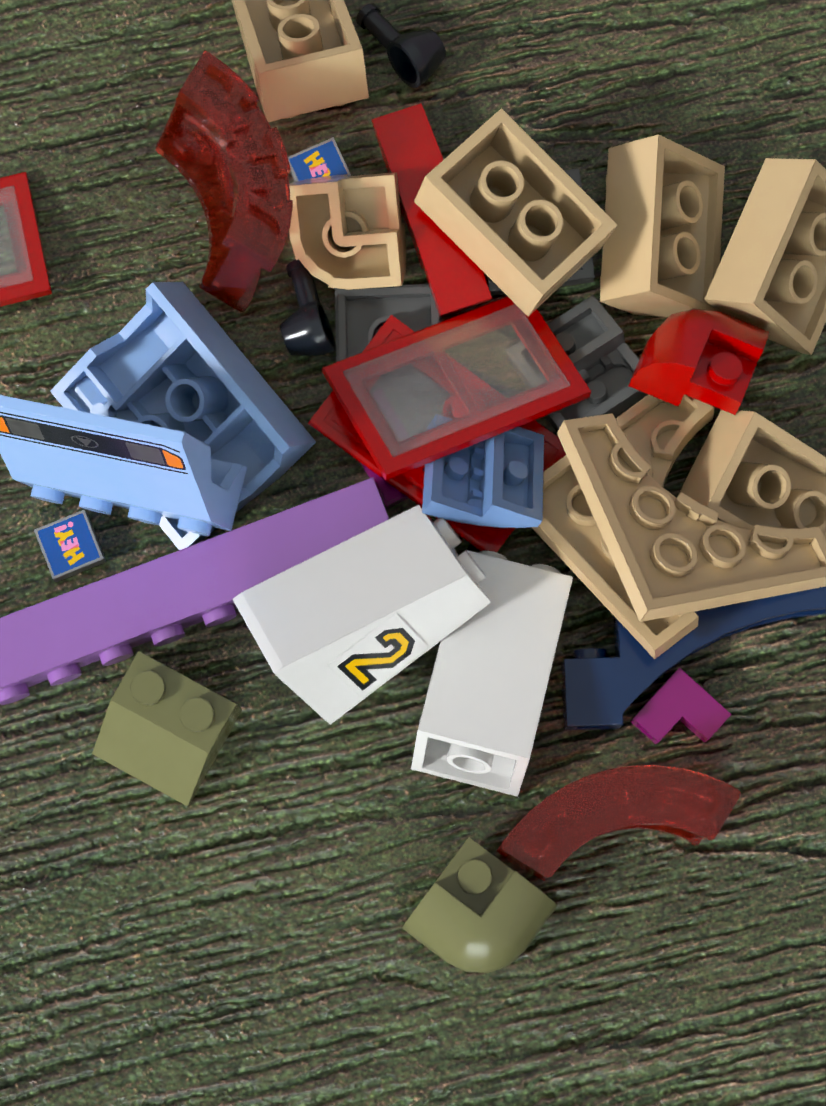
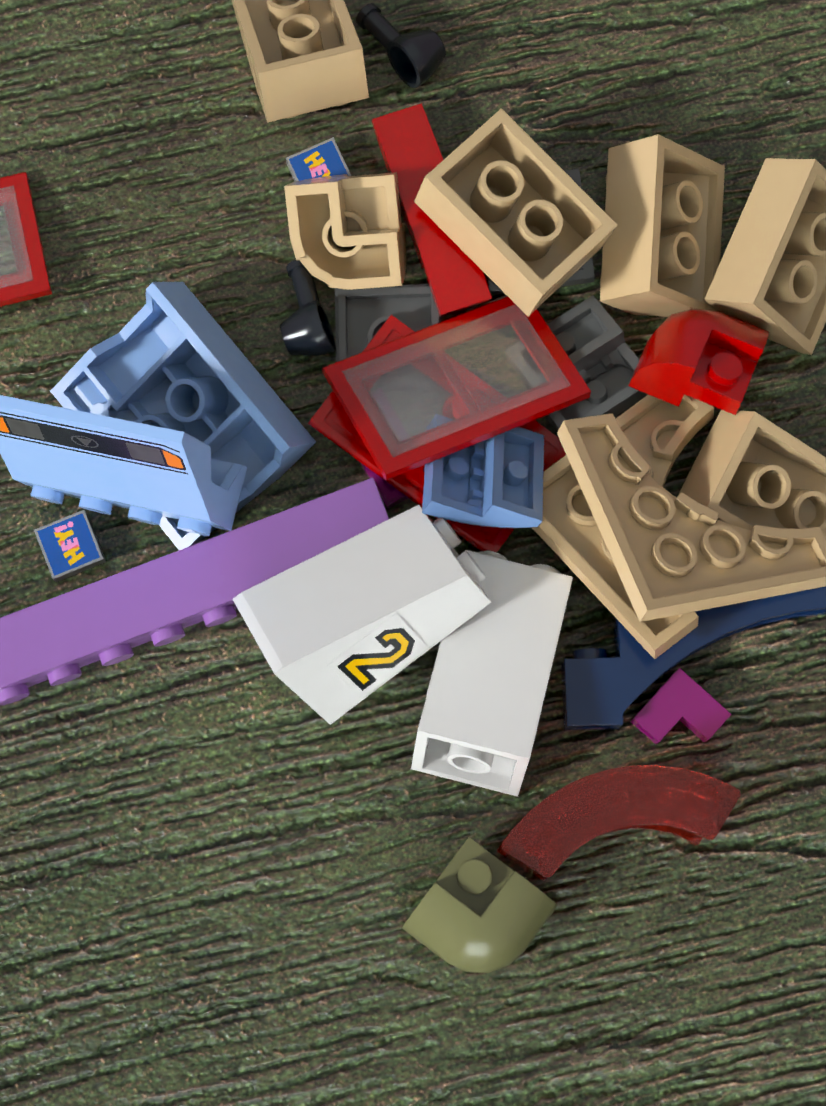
olive slope [92,651,242,807] -> none
clear red fence [155,50,293,312] -> none

